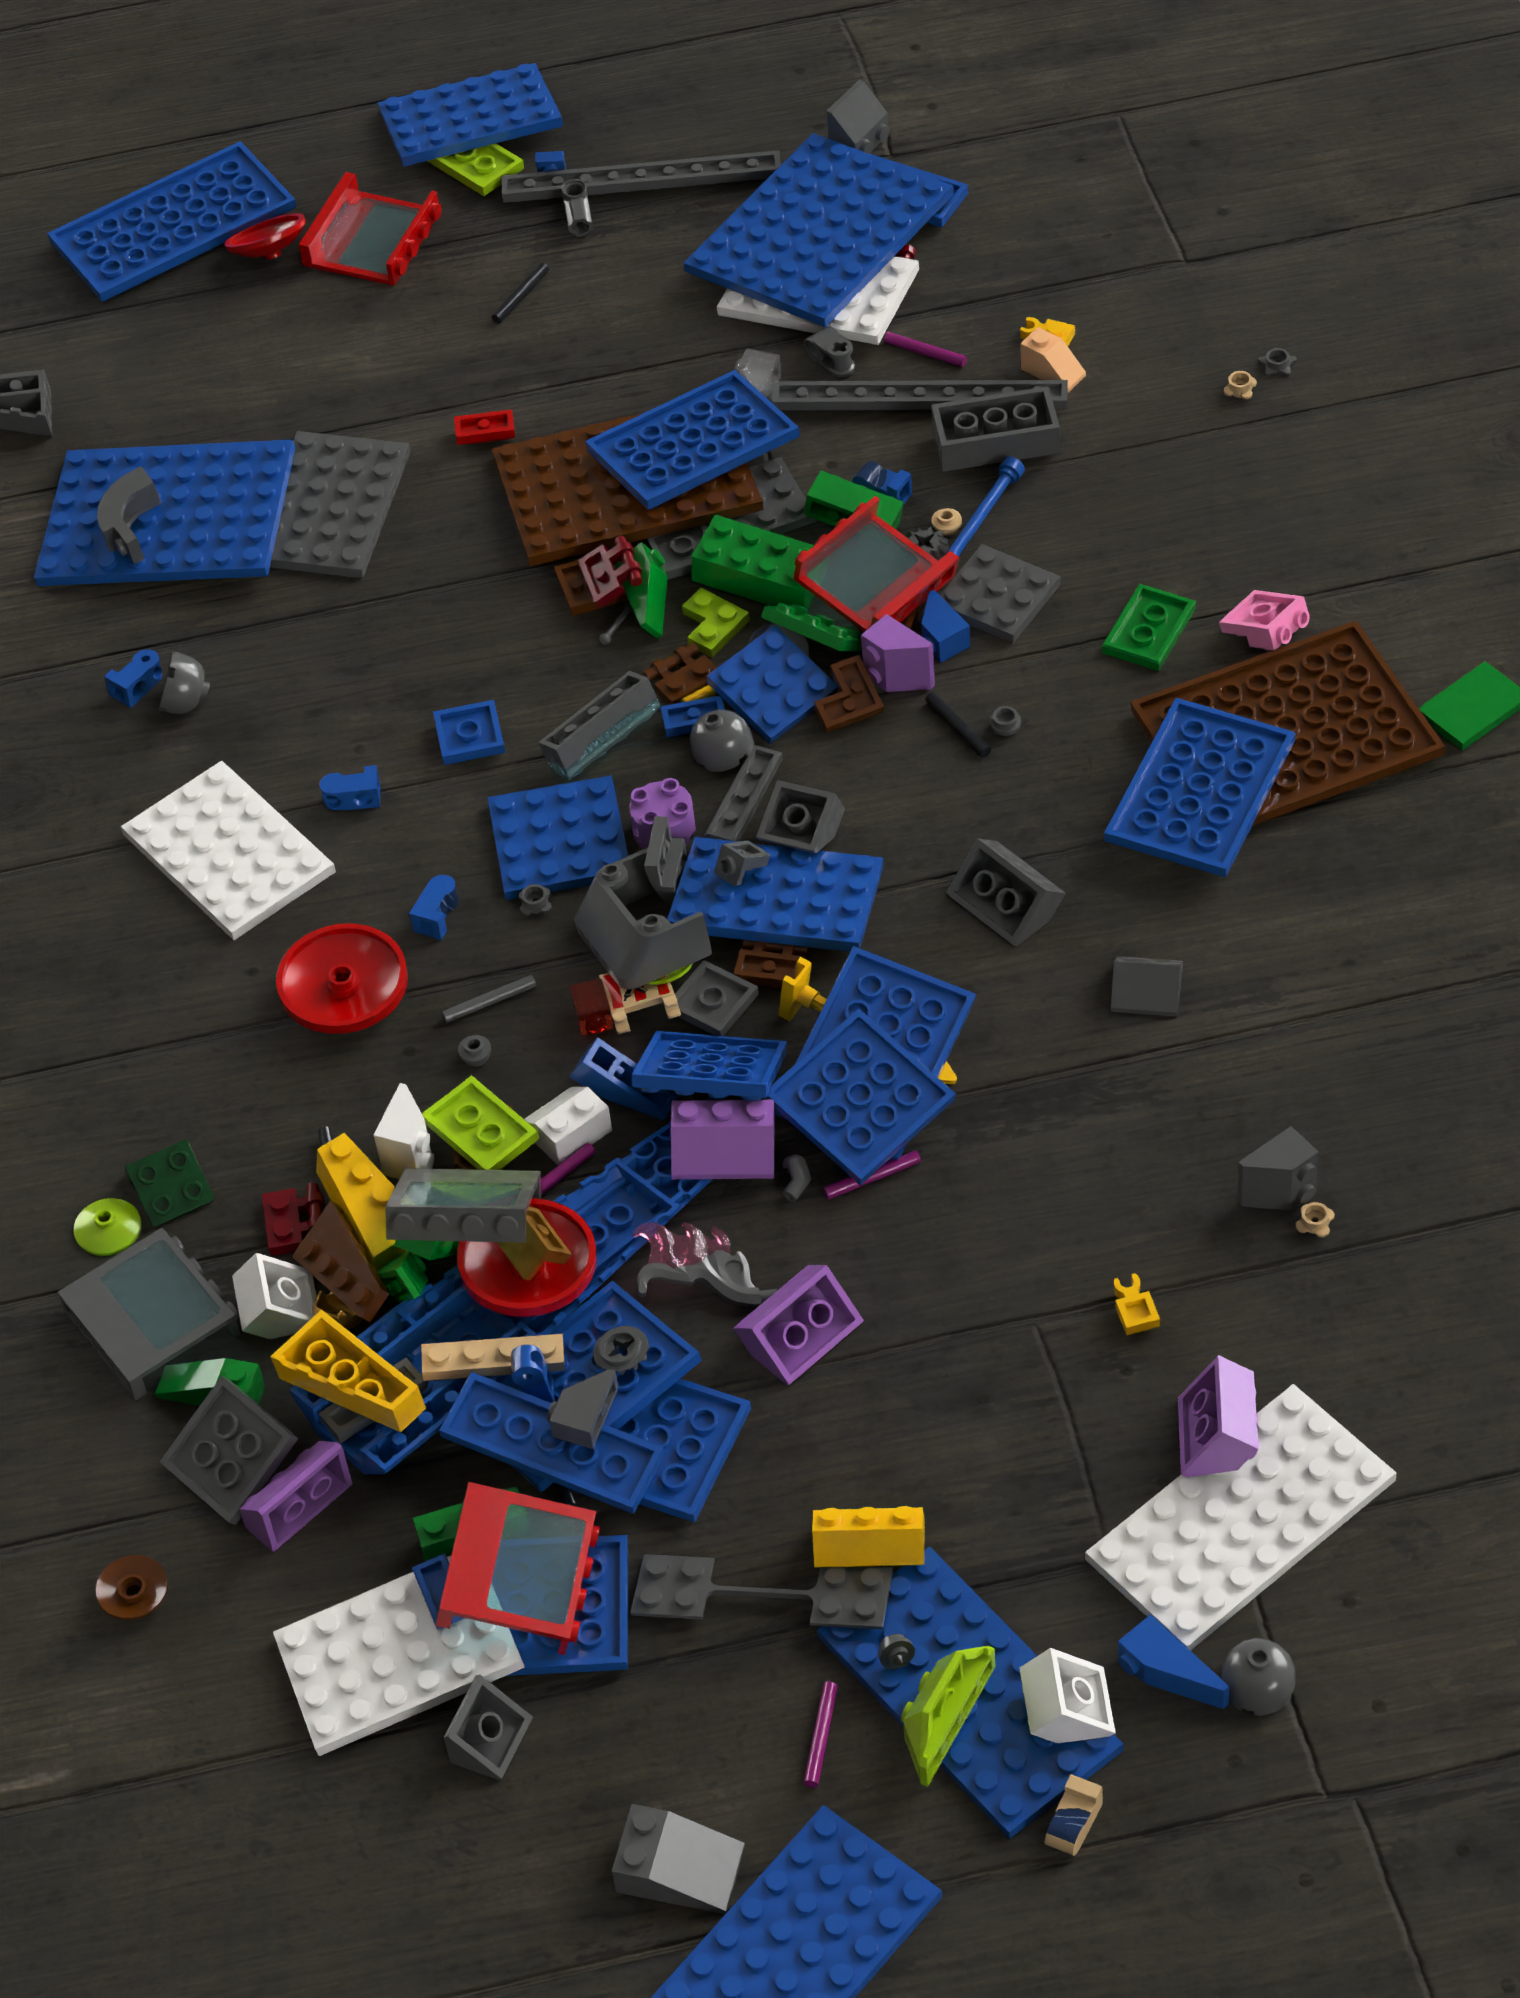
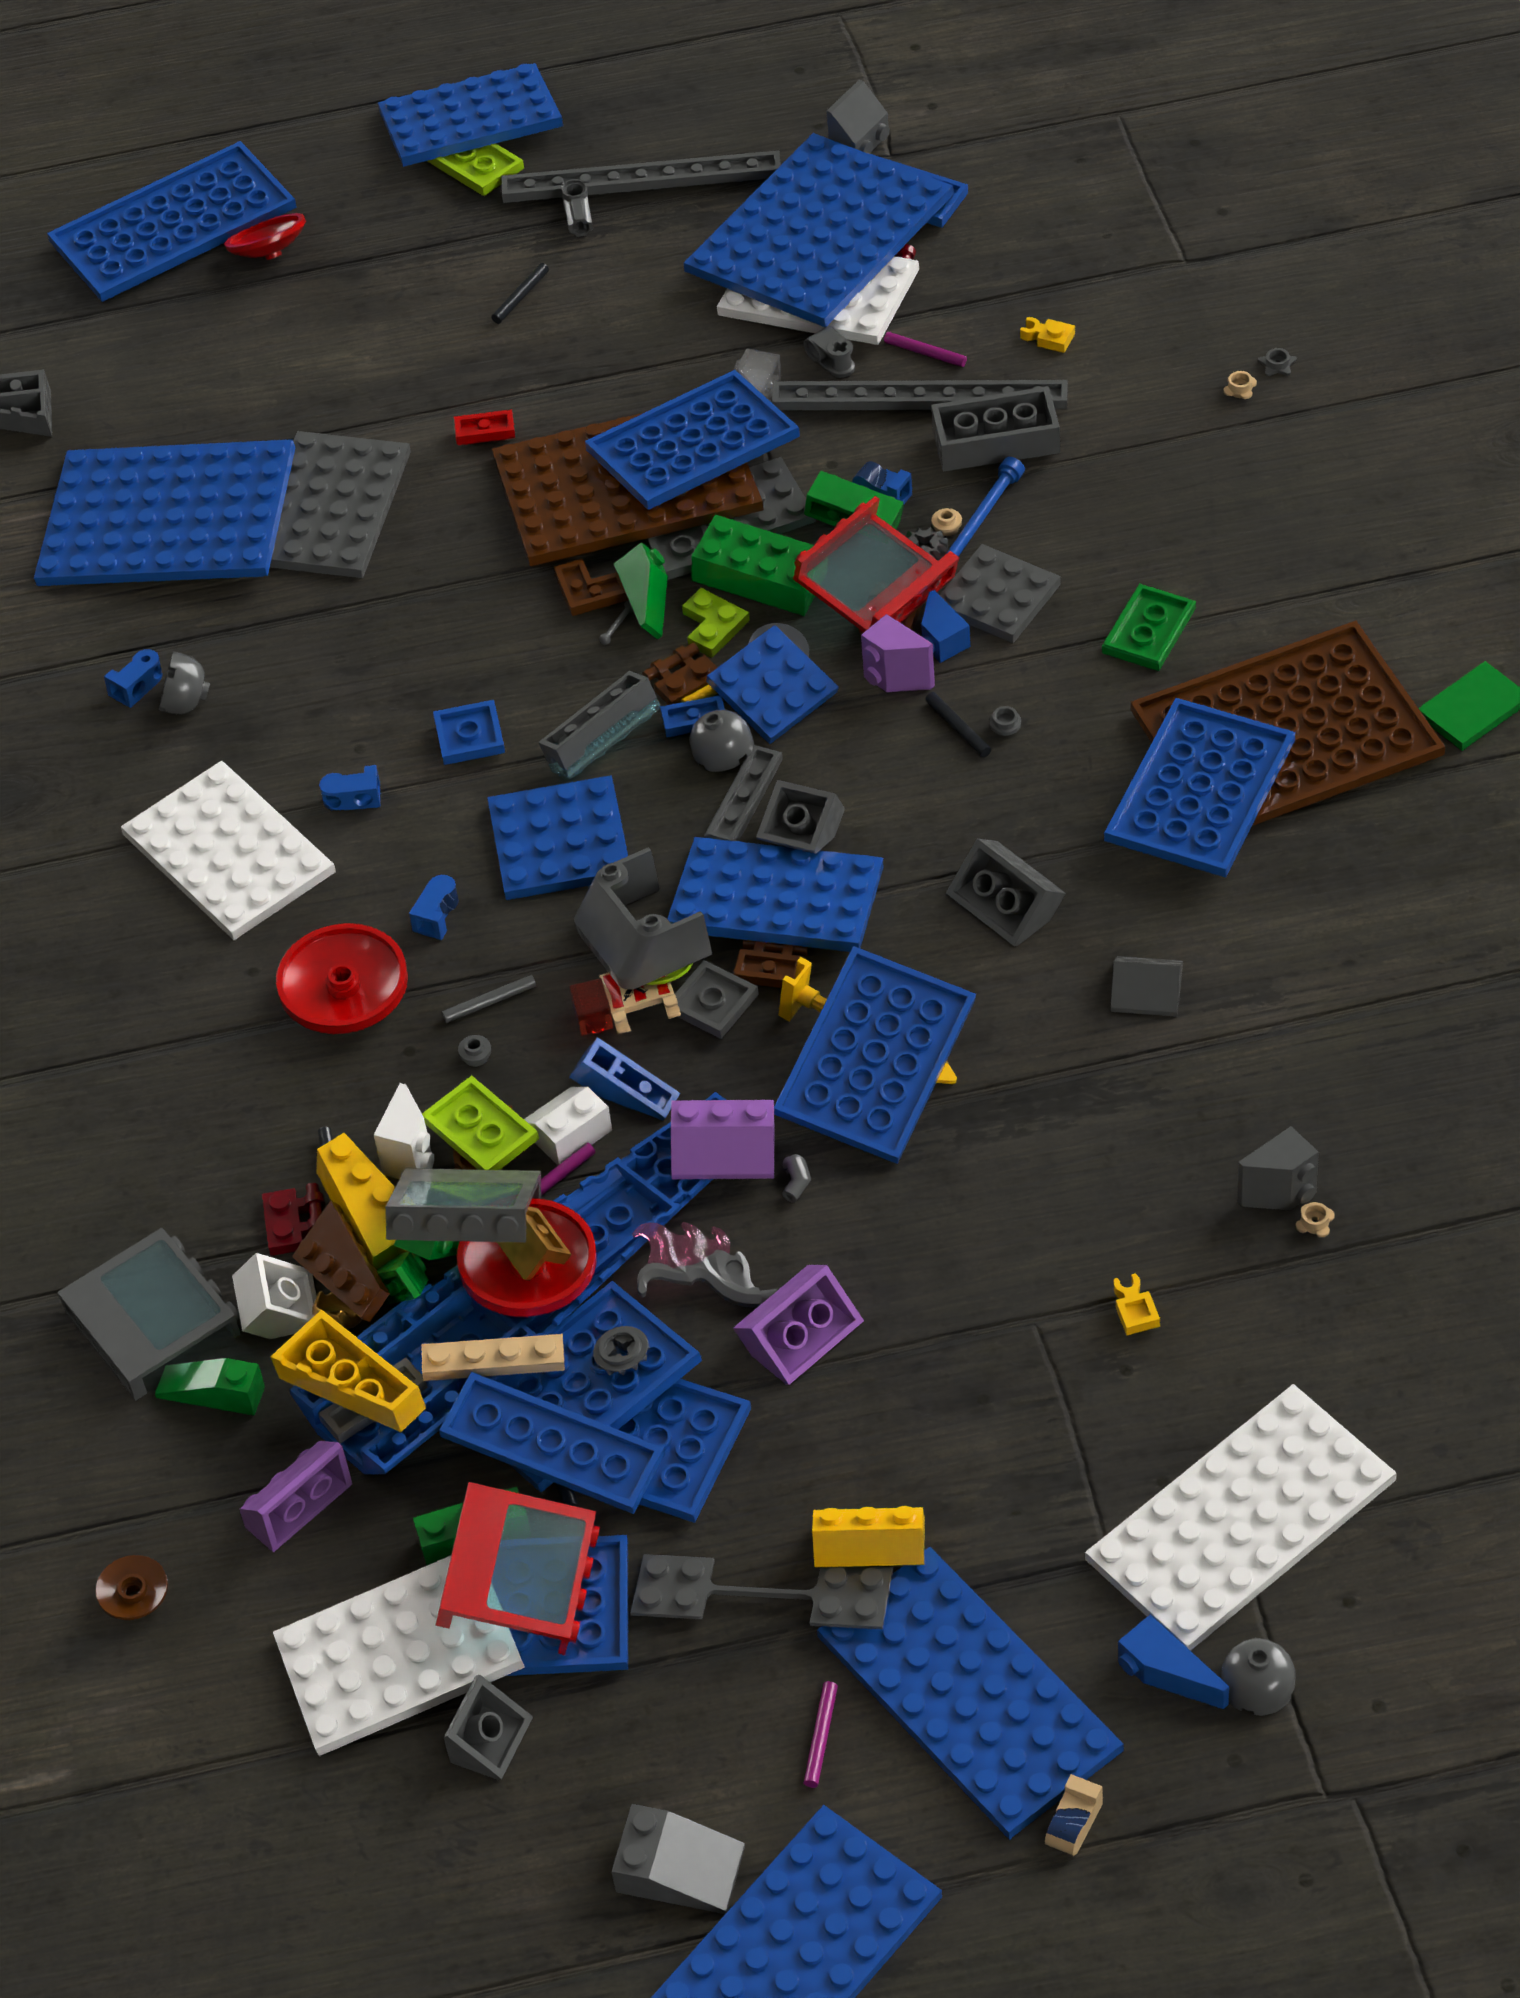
lime dish [74,1198,141,1256] -> none
dark grey arch [97,466,161,564] -> none
dark green bracket [124,1139,214,1227] -> none
dark grey plate [160,1376,298,1525] -> none
panel [299,172,442,286] -> none
blue tile [412,1553,465,1630] -> none
blue leg [511,1345,555,1403] -> none
dark grey plate [519,884,552,916] -> none
blue plate [535,151,566,172] -> none
dark grey slope [547,1369,619,1449] -> none
dark red plate [578,536,643,608] -> none
medium lavender brick [629,778,696,849] -> none
blue plate [632,1031,787,1101] -> none
dark grey slope [644,816,688,907] -> none
dark grey bracket [714,840,771,886] -> none
green plate [761,603,862,652] -> none
blue plate [764,1008,956,1186] -> none
reddish brown plate [814,655,884,733] -> none
magenta bar [823,1150,921,1200] -> none
dark grey plate [878,1634,915,1669] -> none
lime wedge [901,1646,996,1787] -> none
white slope [1019,1648,1116,1743] -> none
light nougat slope [1020,327,1086,393] -> none
medium lavender slope [1178,1355,1260,1478] -> none
bright pink plate [1219,590,1309,651] -> none

